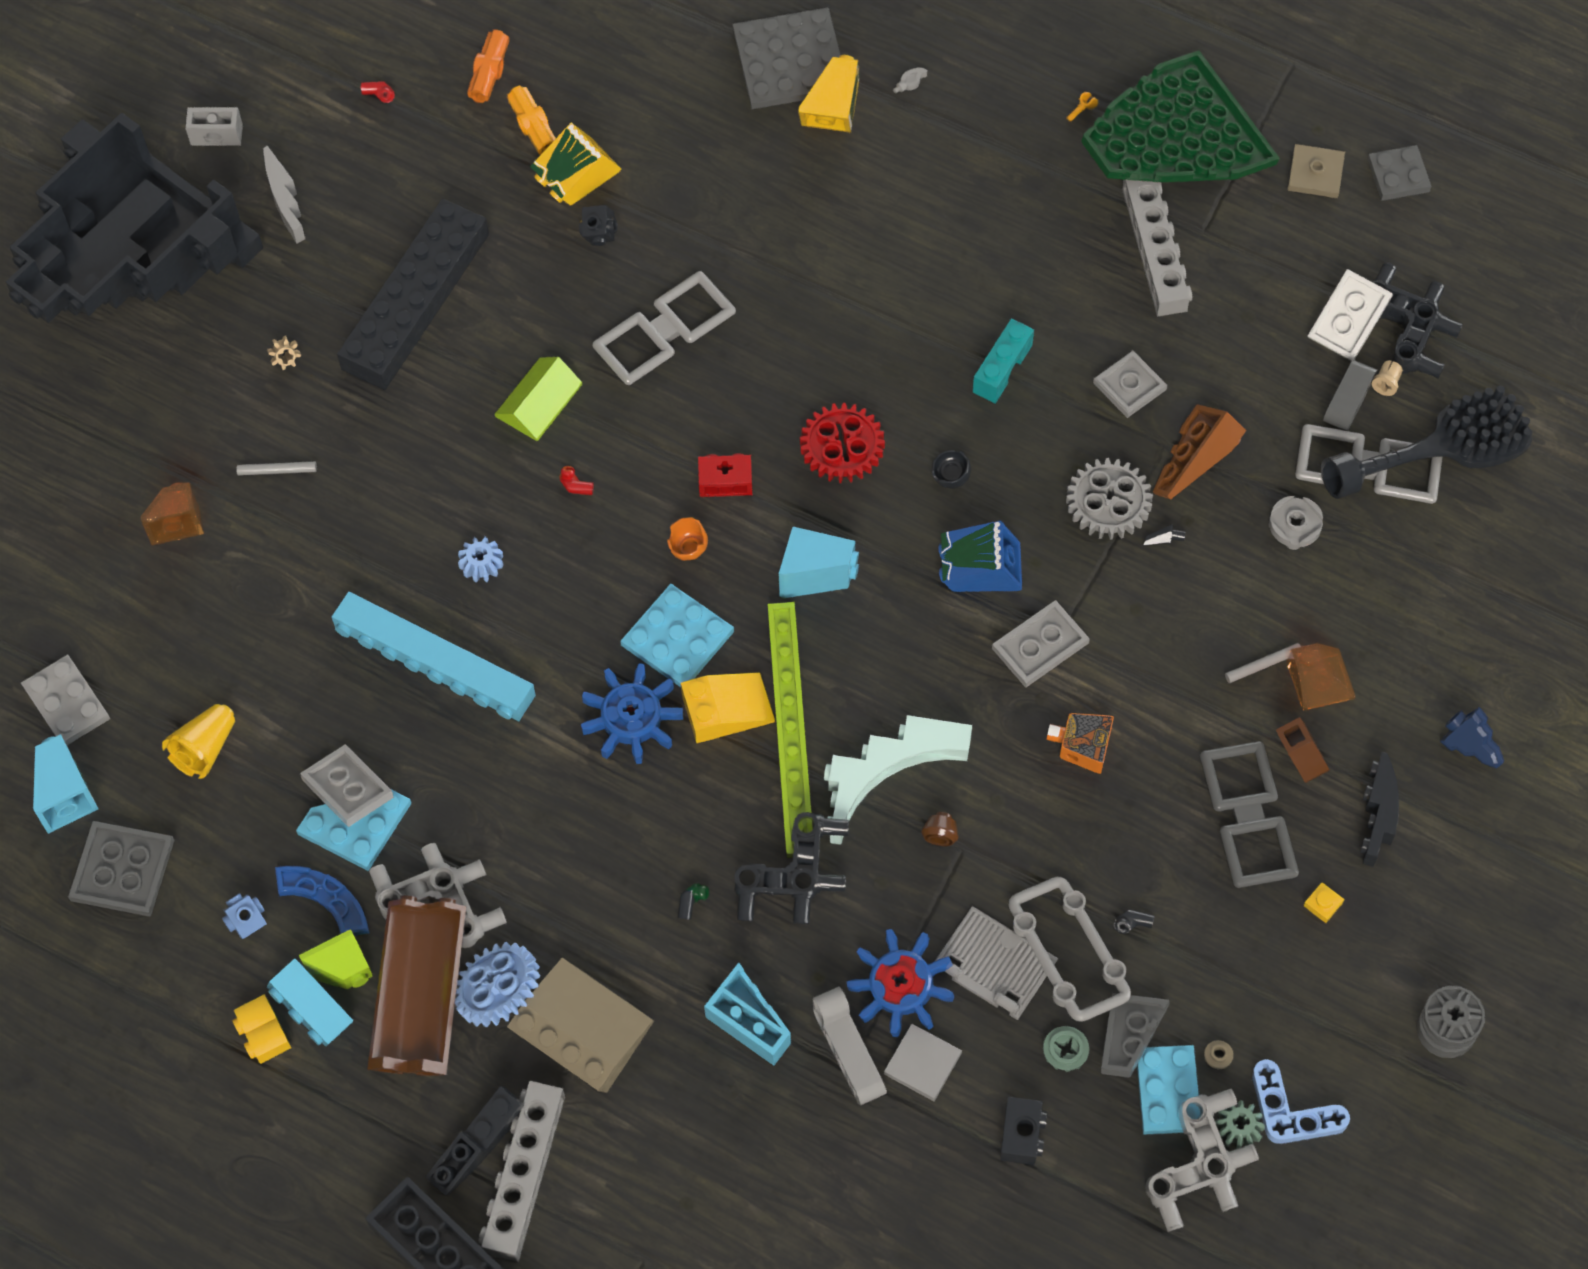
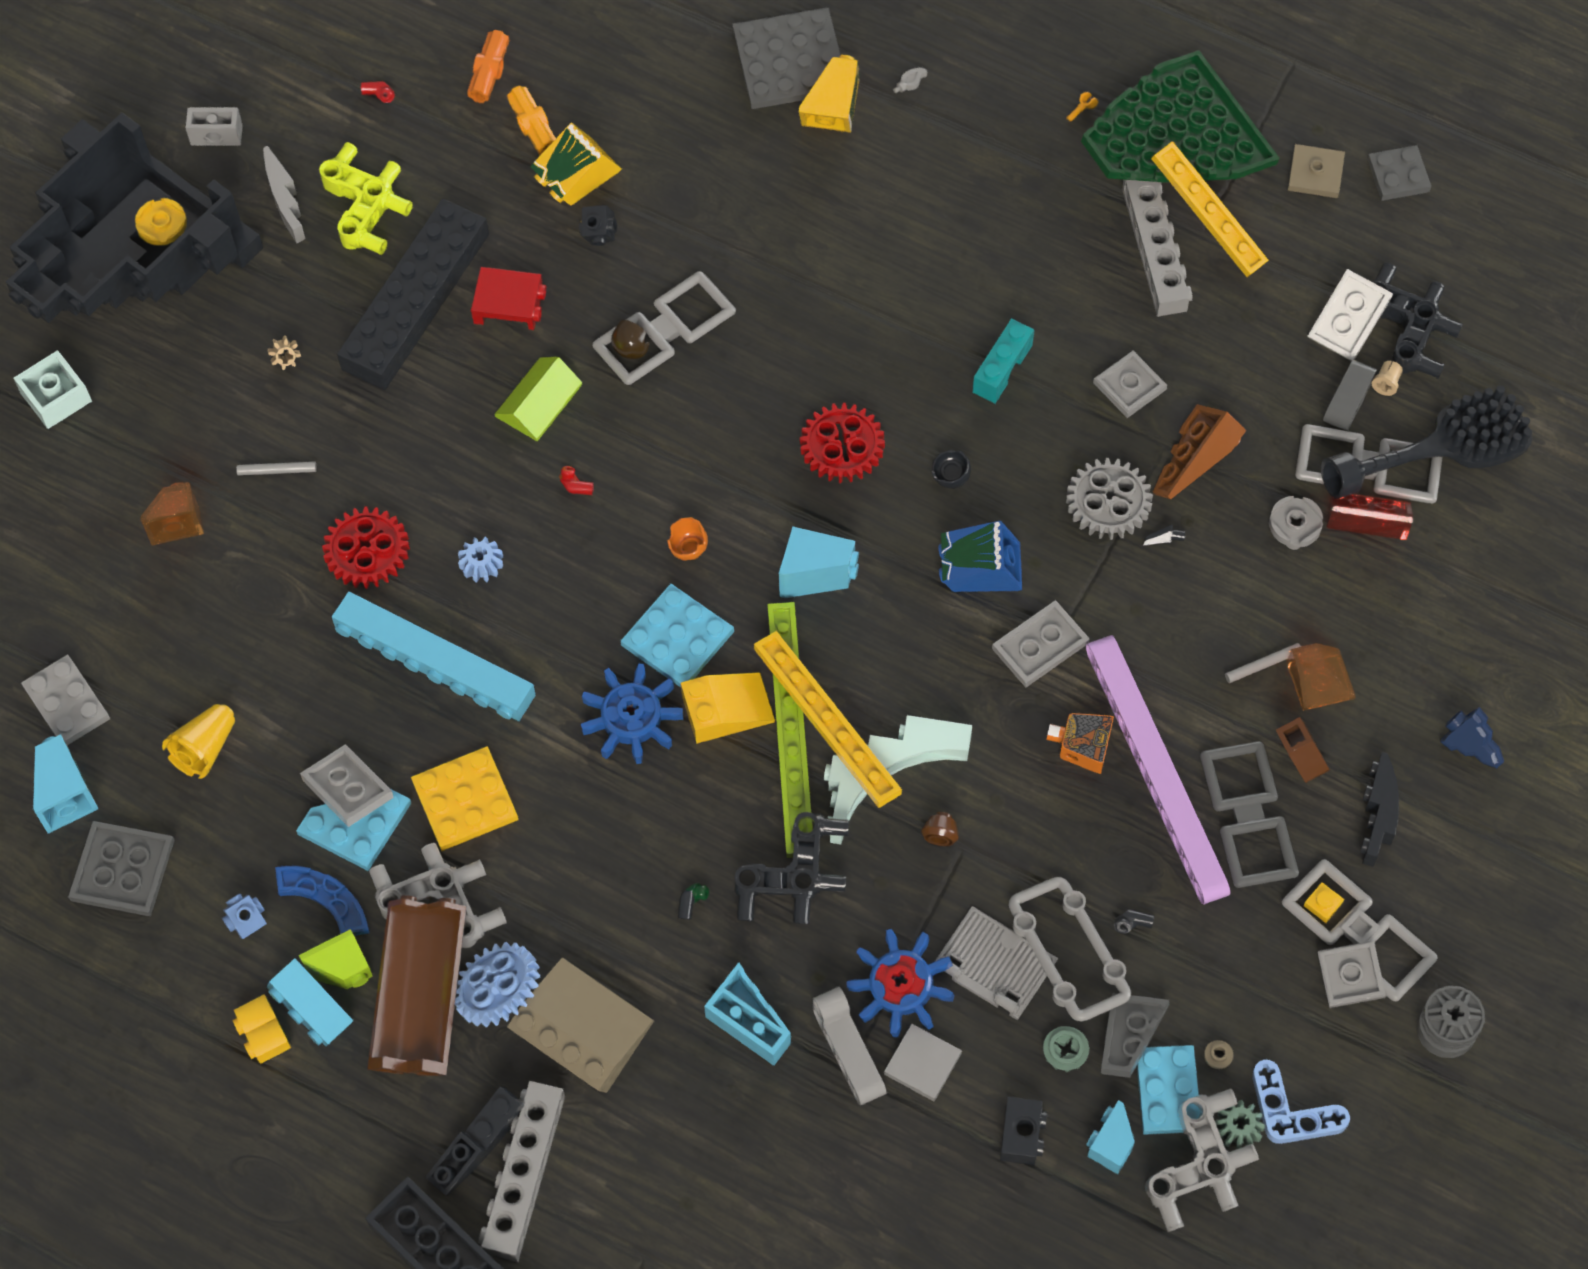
red brick [698,453,752,497] -> none
none -> light aqua brick [14,350,92,429]
none -> yellow tile [135,198,187,245]
none -> neon yellow pin [319,142,412,255]
none -> red gear [322,507,410,589]
none -> yellow plate [411,746,519,851]
none -> red panel [471,267,546,330]
none -> dark brown hair [611,320,650,359]
none -> yellow plate [754,631,902,808]
none -> lavender beam [1086,635,1230,905]
none -> medium azure slope [1087,1100,1135,1174]
none -> yellow plate [1151,141,1268,277]
none -> light grey bar [1282,859,1438,1002]
none -> light grey tile [1318,941,1386,1008]
none -> clear red slope [1327,494,1413,540]

